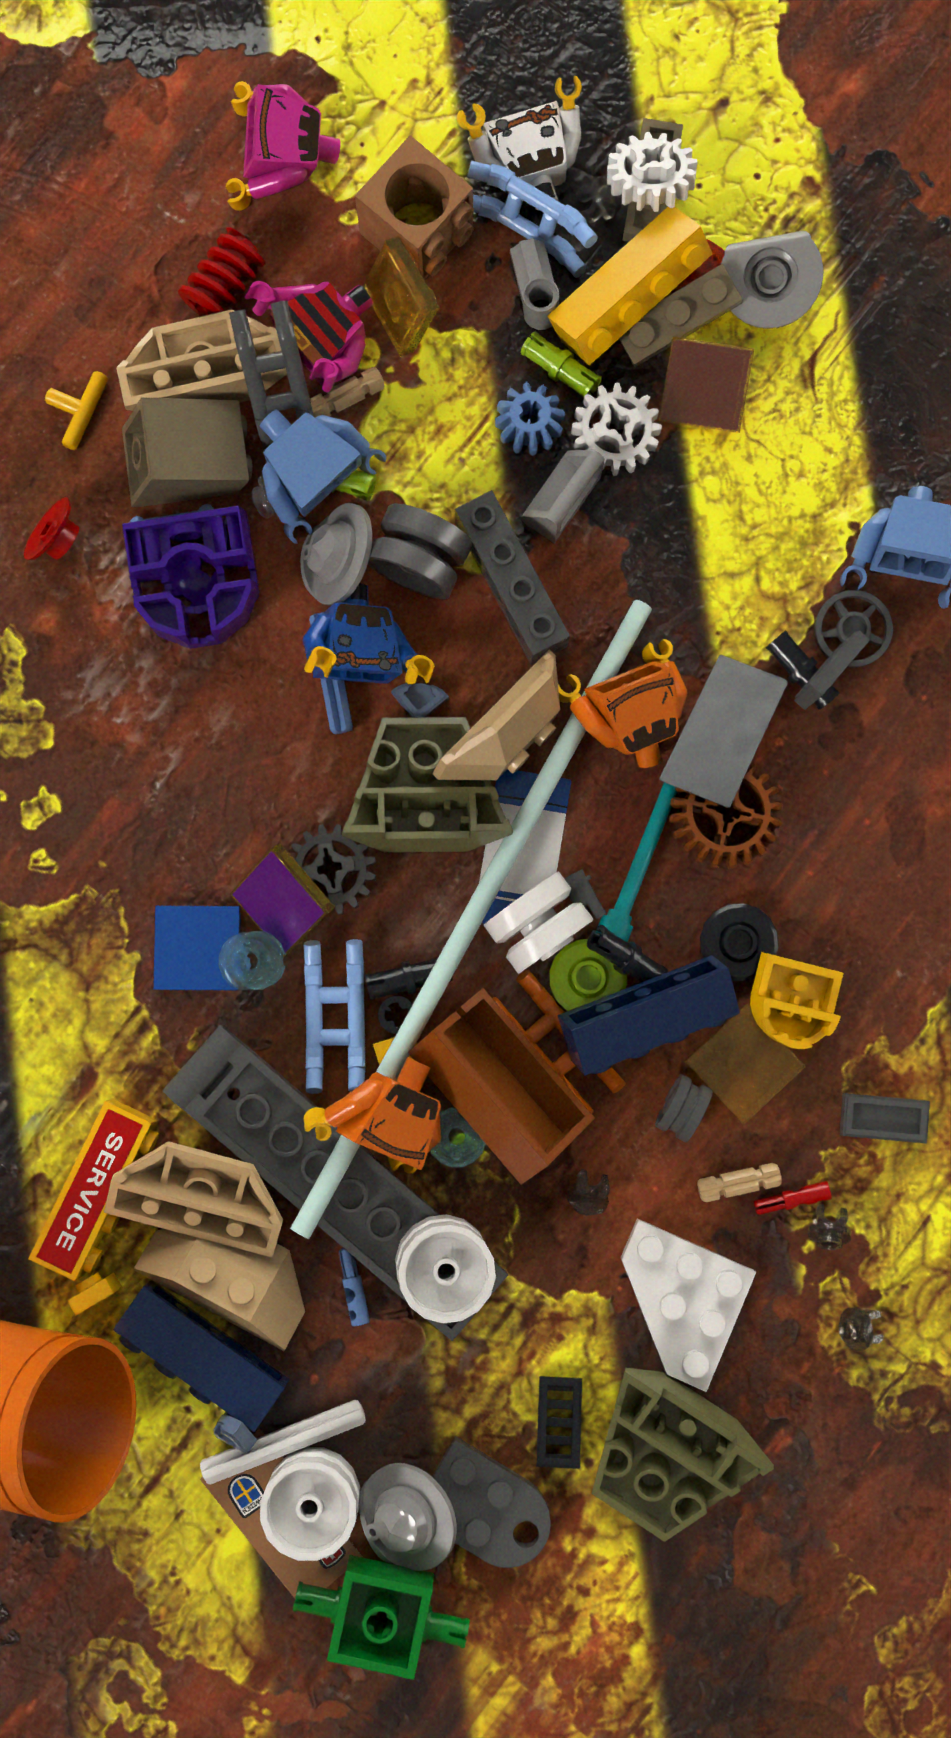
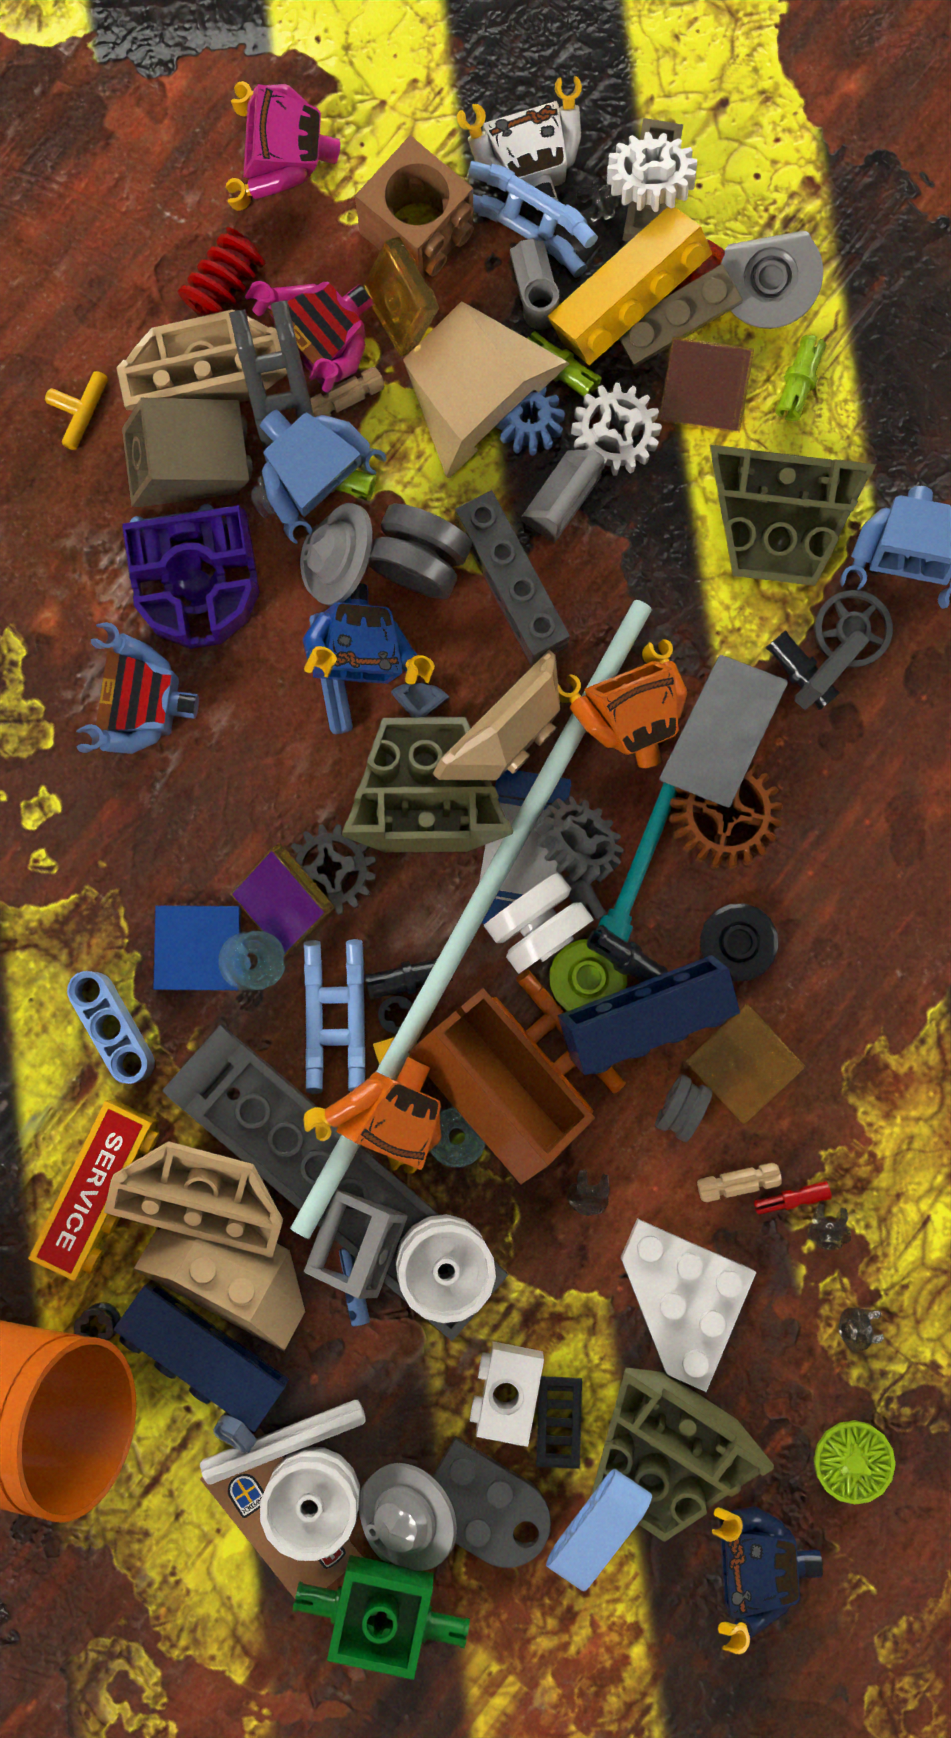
red piece [24,497,79,560] -> none
yellow plate [67,1272,122,1316] -> none
yellow slope [750,952,844,1049] -> none
dark grey tile [840,1093,930,1144] -> none
none -> light blue beam [67,971,155,1084]
none -> black bush [74,1302,121,1341]
none -> torso [76,622,199,754]
none -> light grey tile [304,1189,408,1299]
none -> tan wedge [403,301,570,478]
none -> white brick [470,1341,544,1447]
none -> dark grey gear [535,796,623,885]
none -> light blue beam [546,1469,652,1592]
none -> olive wedge [709,445,877,586]
none -> torso [712,1506,823,1655]
none -> lime pin [775,335,827,421]
none -> lime wheel [814,1420,896,1505]

